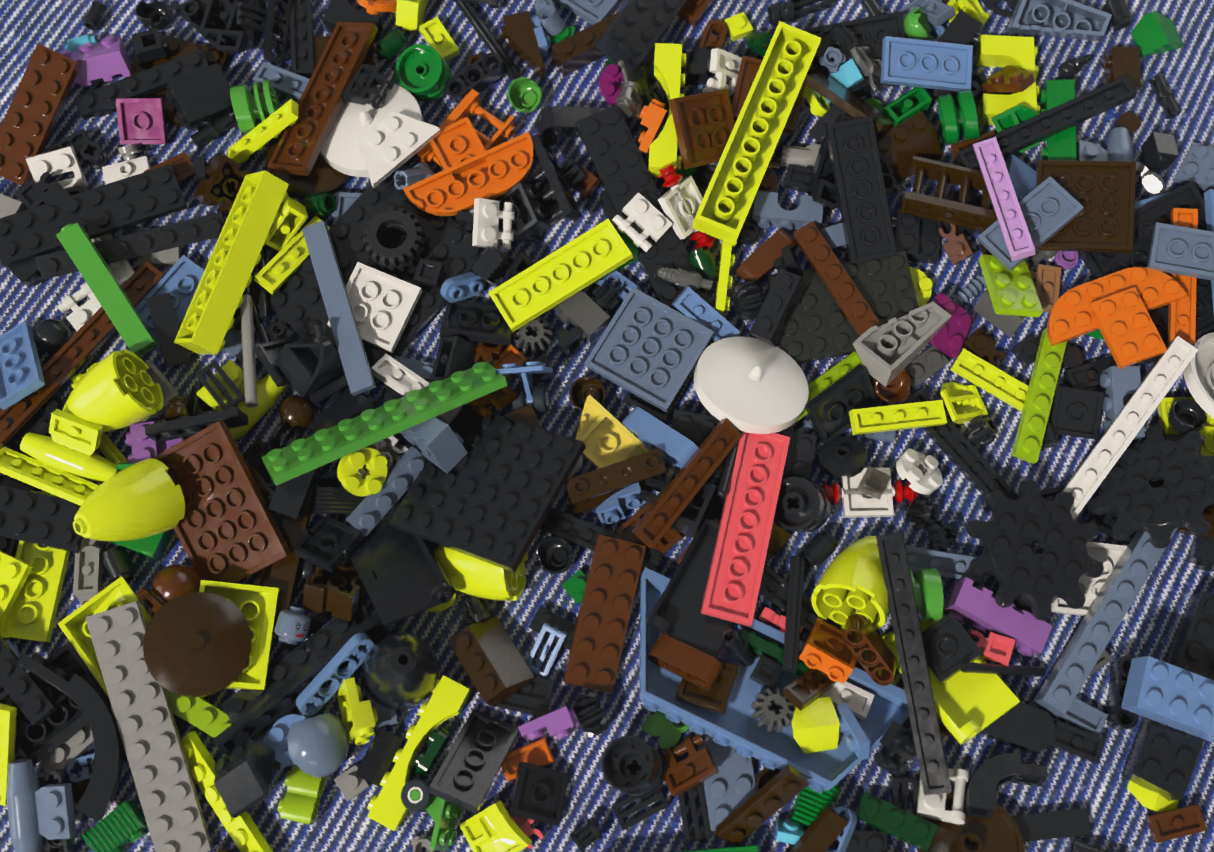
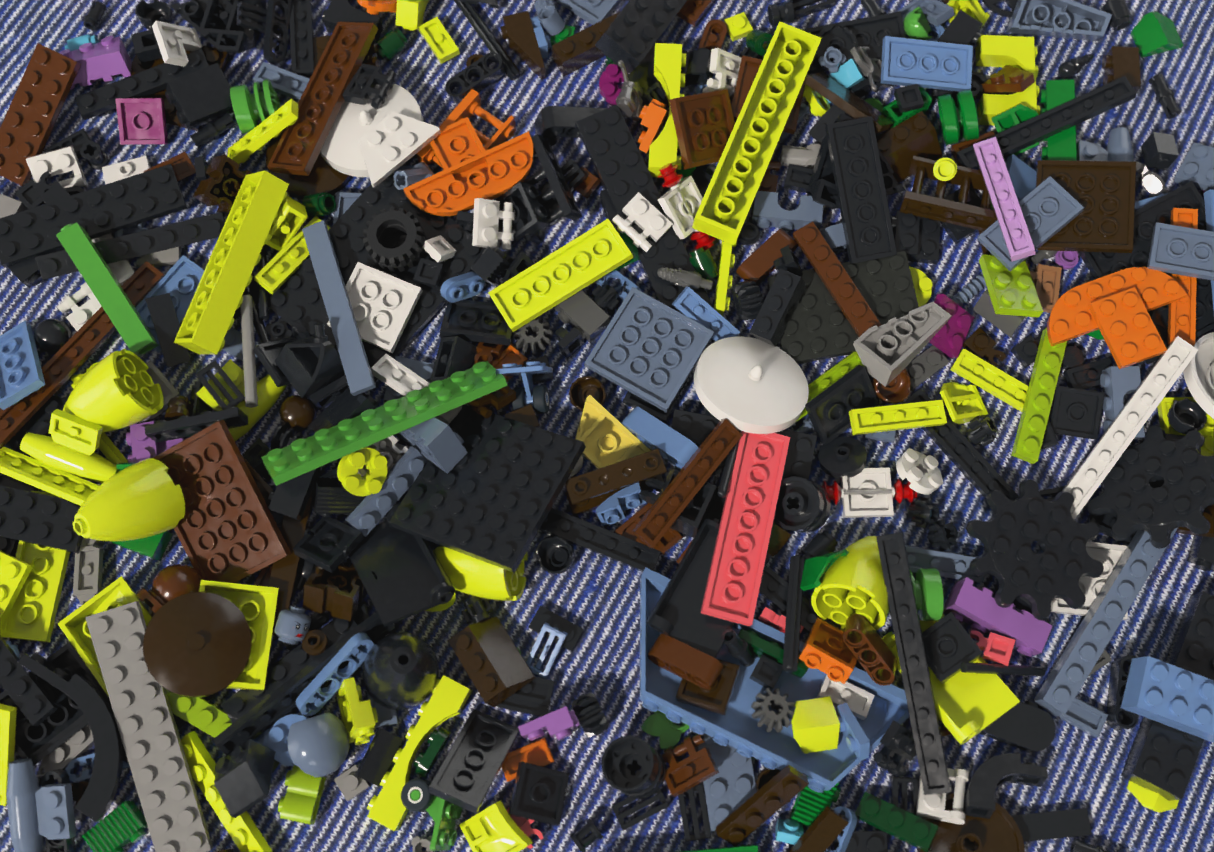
black brick [103,546,137,583] -> none
light grey plate [117,144,142,161] -> none
green wheel [396,44,452,102] -> none
bright green hair [507,77,543,114] -> none
reddish brown plate [562,534,646,693] -> none
green plate [562,570,587,605] -> none
dark brown plate [782,669,836,711] -> none
clear smoke plate [857,466,891,500] -> none
reddish brown plate [939,223,976,265] -> none
black plate [1049,720,1106,764] -> none
dark brown tile [1116,112,1141,136] -> none
reddish brown plate [1145,804,1207,843] -> none
none -> white plate [152,21,202,67]
none -> dark brown plate [302,630,328,655]
none -> white plate [423,235,456,263]
none -> green slope [800,549,849,591]
none -> black plate [894,84,924,113]
none -> neon yellow plate [933,157,957,181]

